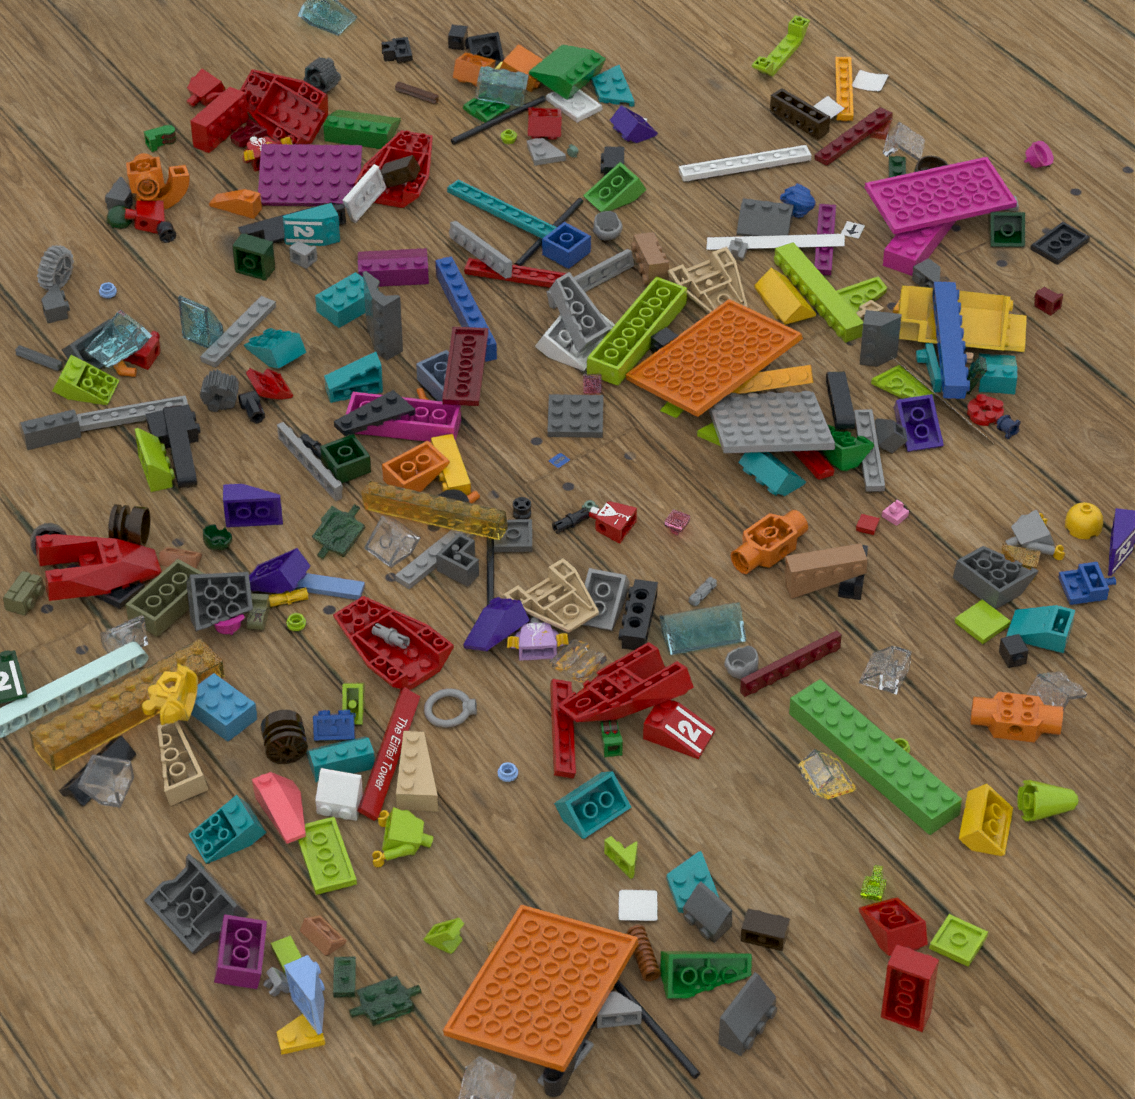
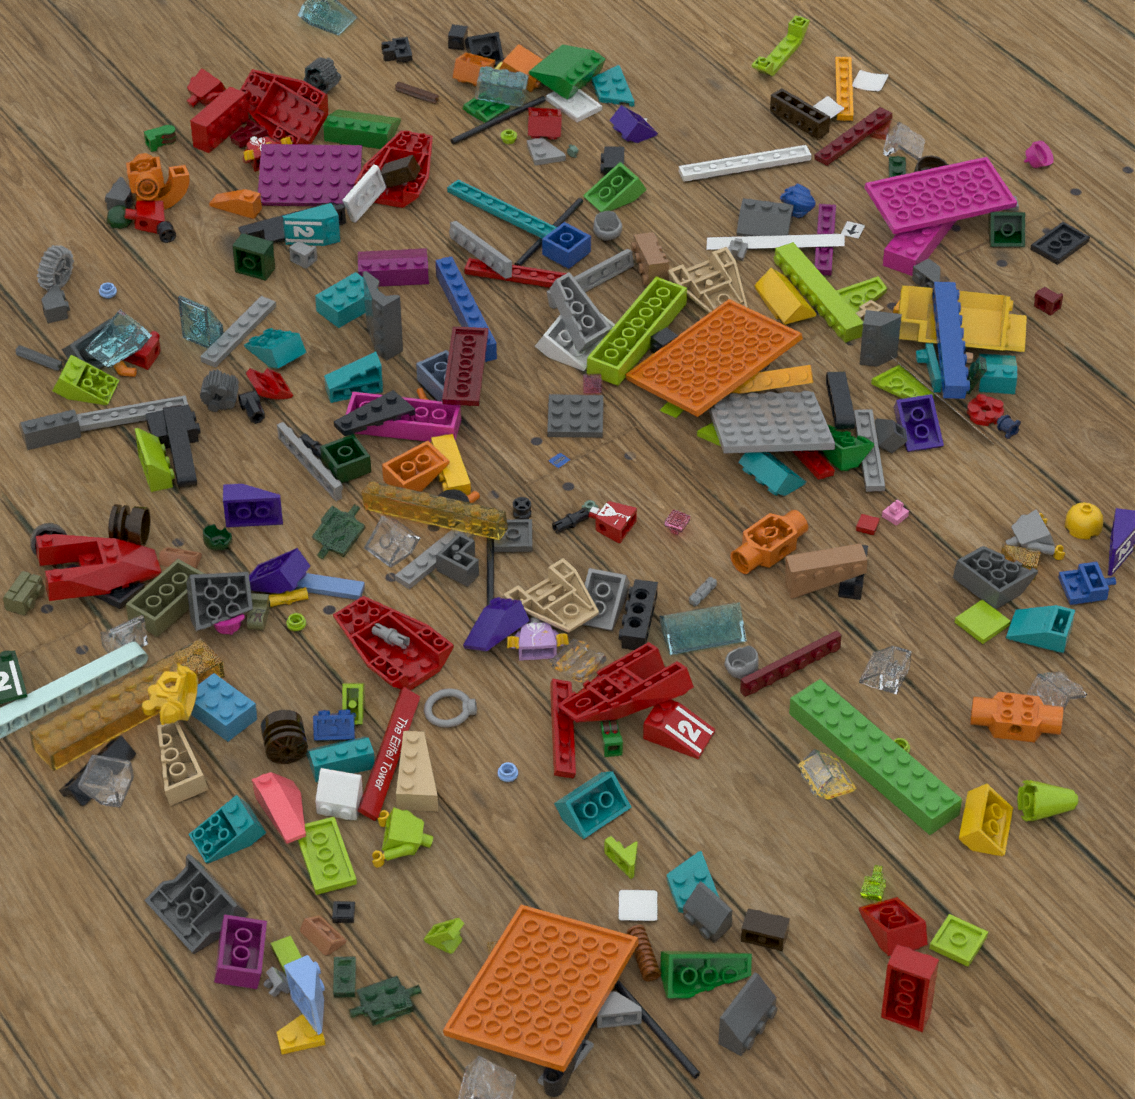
black brick [999,634,1029,668] -> none
none -> black tile [332,901,355,923]

